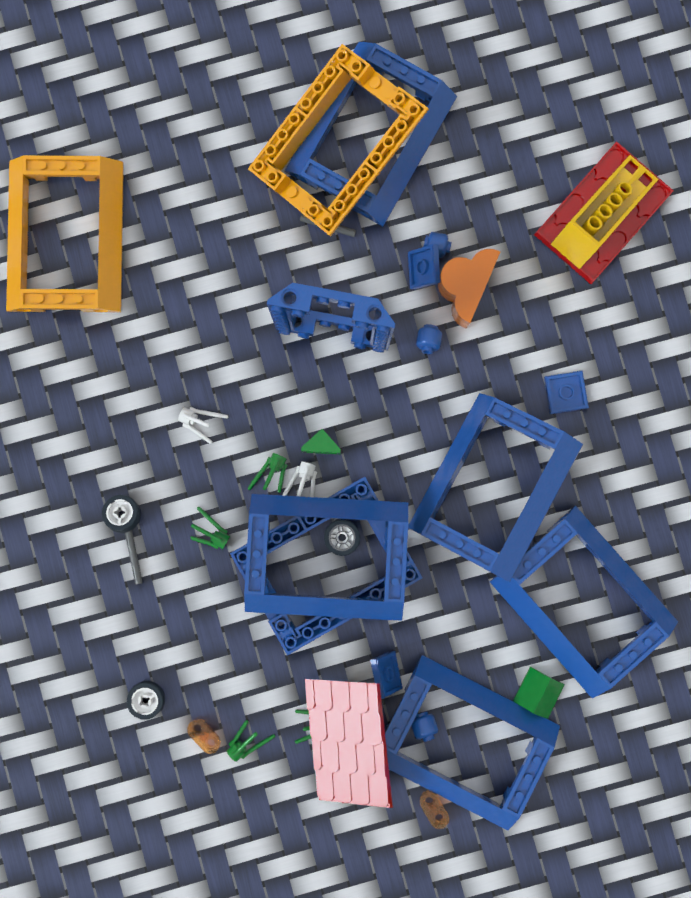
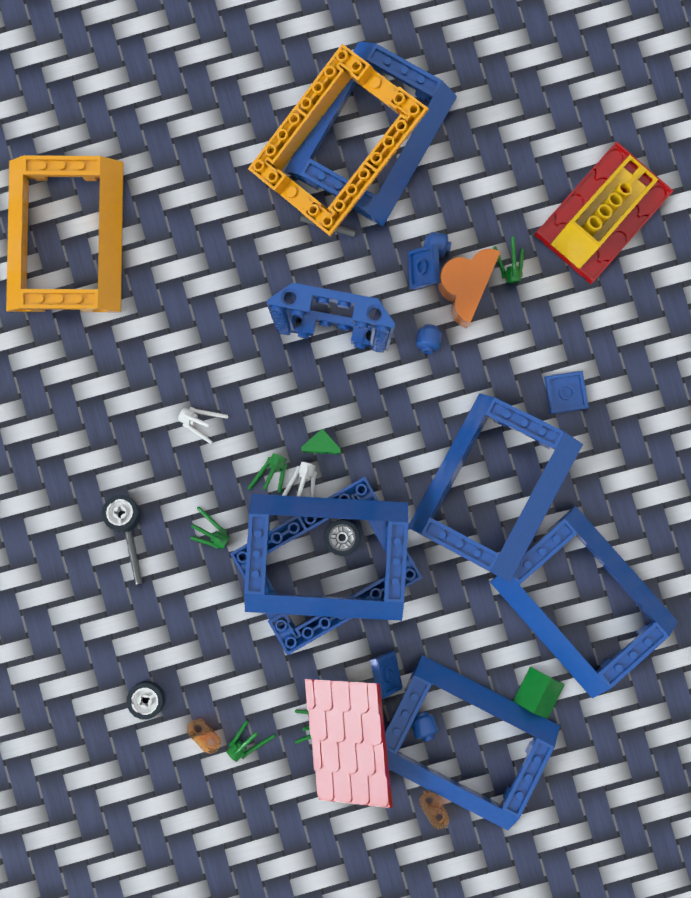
none -> green plant [493,236,524,283]

